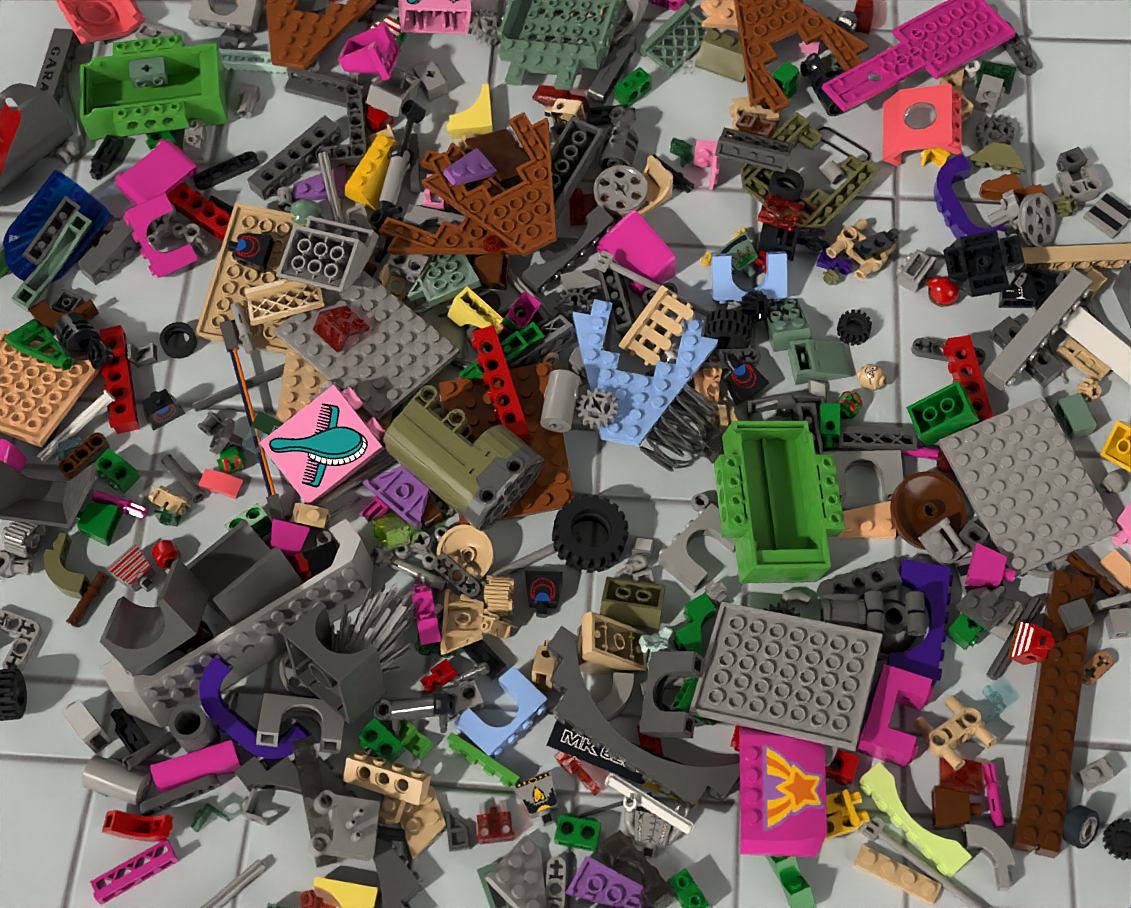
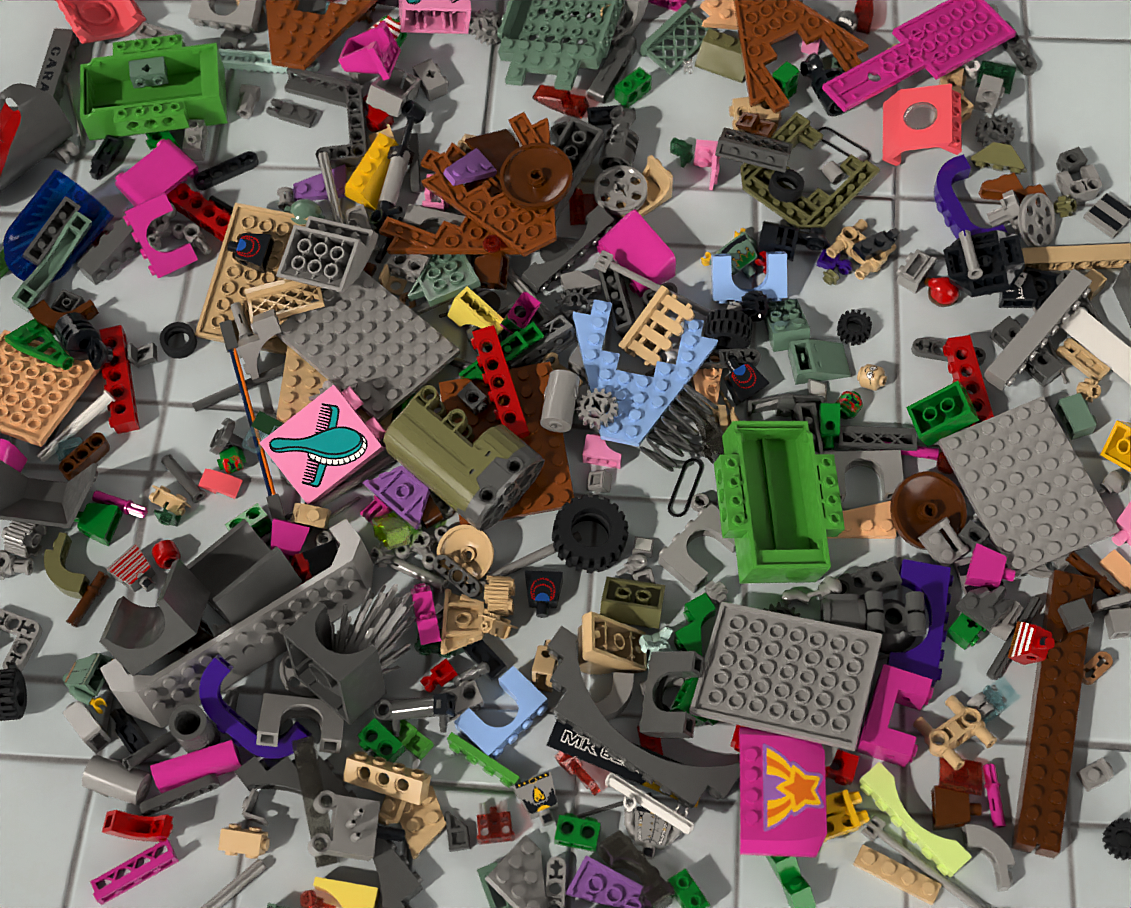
green brick [94,448,140,493] -> none
black torso [142,389,185,431] -> none
clear green bracket [190,803,230,833] -> none
dark grey bush [197,411,223,436] -> none
dark grey brick [247,115,342,201] -> none
clear red bracket [312,306,370,353] -> none
light yellow arch [446,84,493,140] -> none
tan torso [544,99,587,125] -> none
black pin [652,154,694,193] -> none
clear red piece [757,194,804,231] -> none
yellow bracket [920,147,951,167] -> none
black wheel [1062,805,1100,849] -> none
none -> sand green torso [63,653,113,714]
none -> tan brick [218,823,270,859]
none -> light grey arch [236,309,281,380]
none -> dark grey hinge [266,98,317,128]
none -> dark grey brick [457,382,489,416]
none -> reddish brown dish [500,143,573,210]
none -> bright pink arch [582,434,622,469]
none -> light grey slope [586,470,612,493]
none -> black piece [668,458,702,517]
none -> light grey piece [807,576,842,598]
none -> light grey pin [959,230,983,279]
none -> light grey wheel [966,692,996,719]

